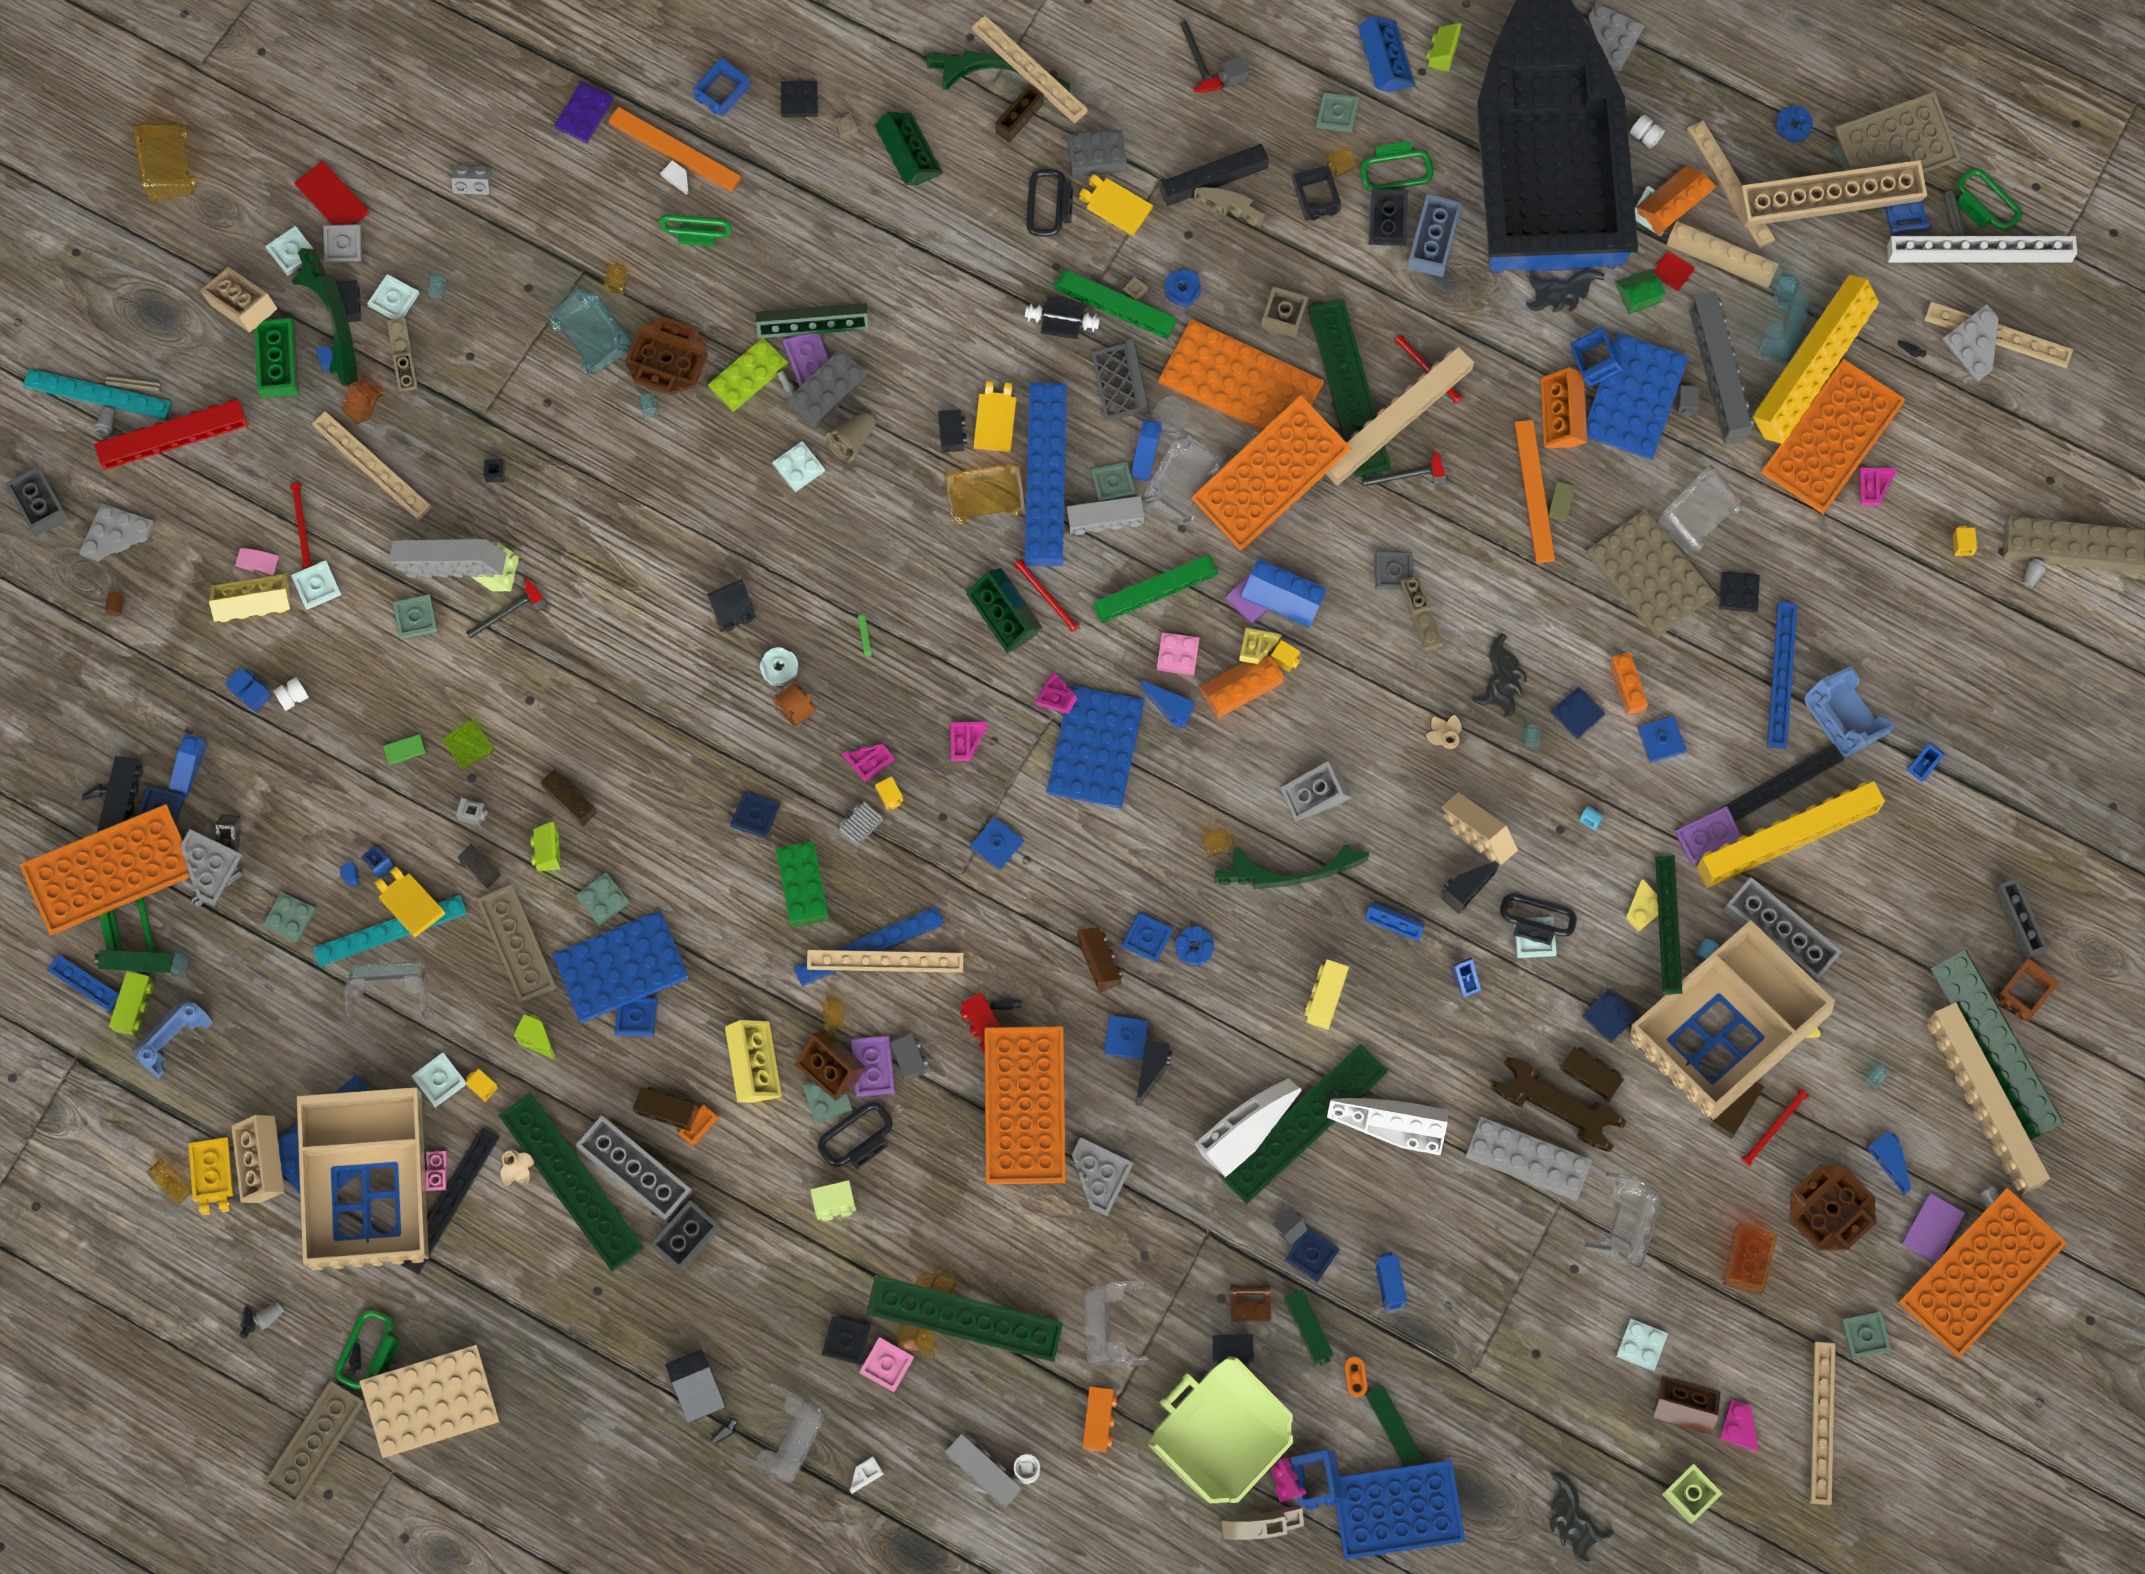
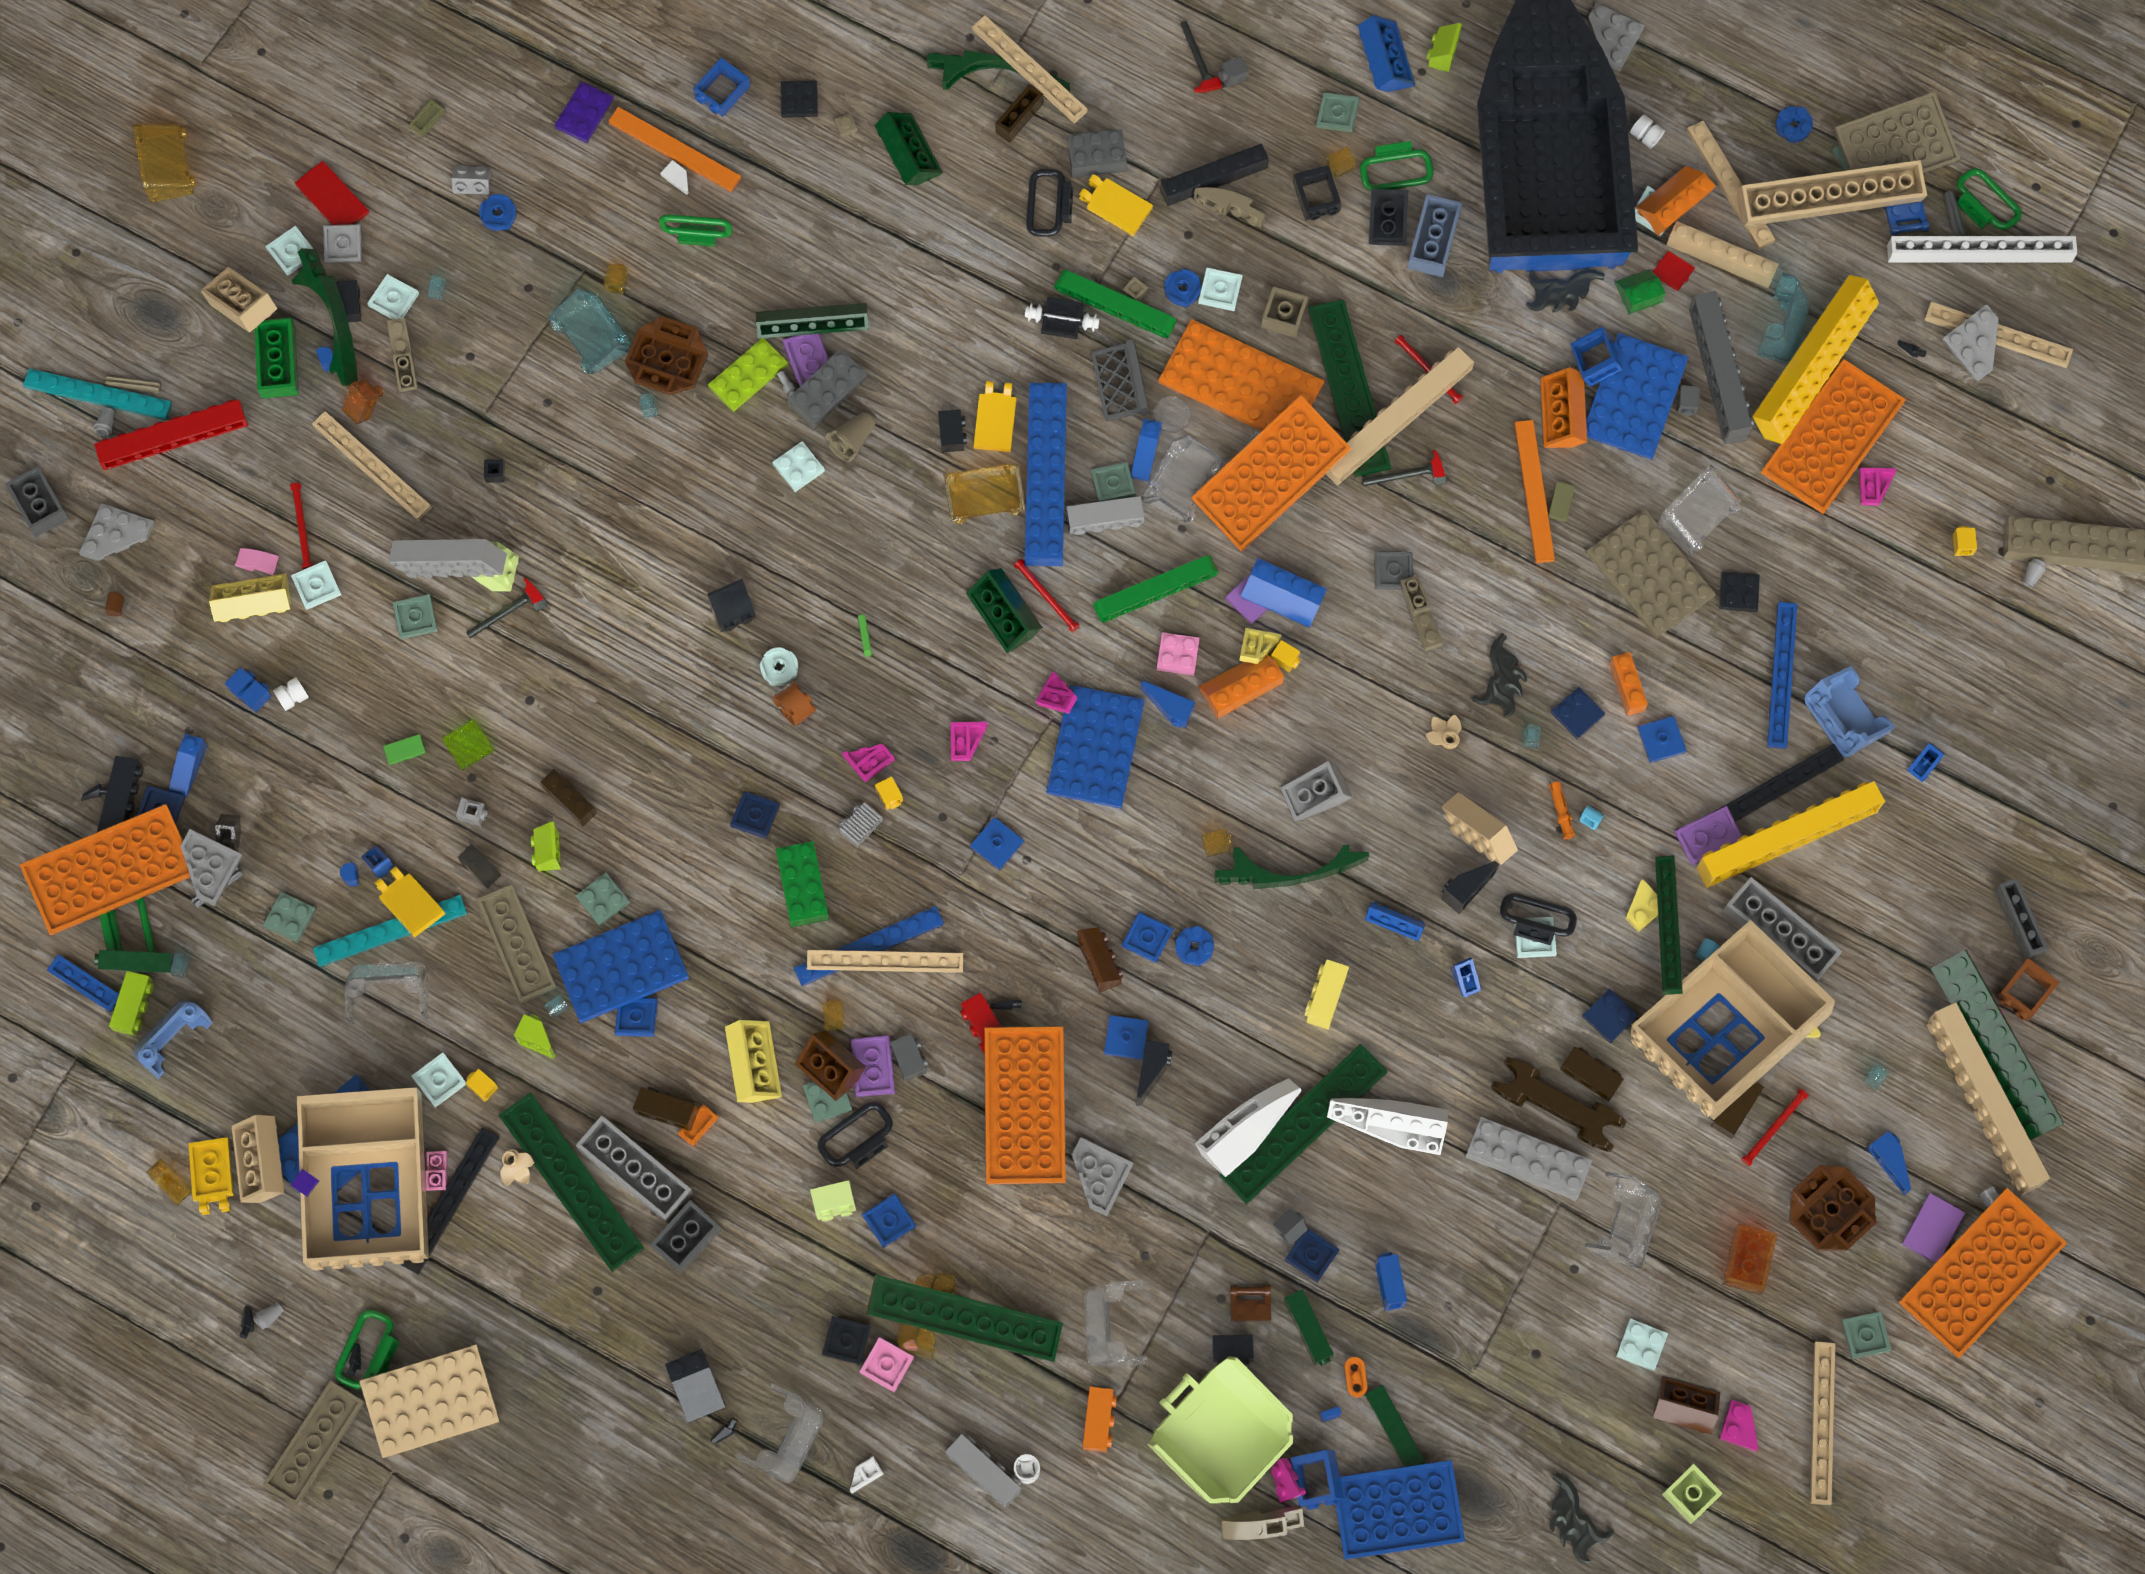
none -> dark purple tile [291,1169,319,1197]
none -> olive tile [408,99,446,138]
none -> blue plate [479,194,517,231]
none -> clear light blue brick [544,995,569,1019]
none -> blue plate [862,1194,917,1249]
none -> light aqua plate [1198,268,1243,311]
none -> blue tile [1319,1406,1342,1422]
none -> orange pin [1549,781,1576,839]

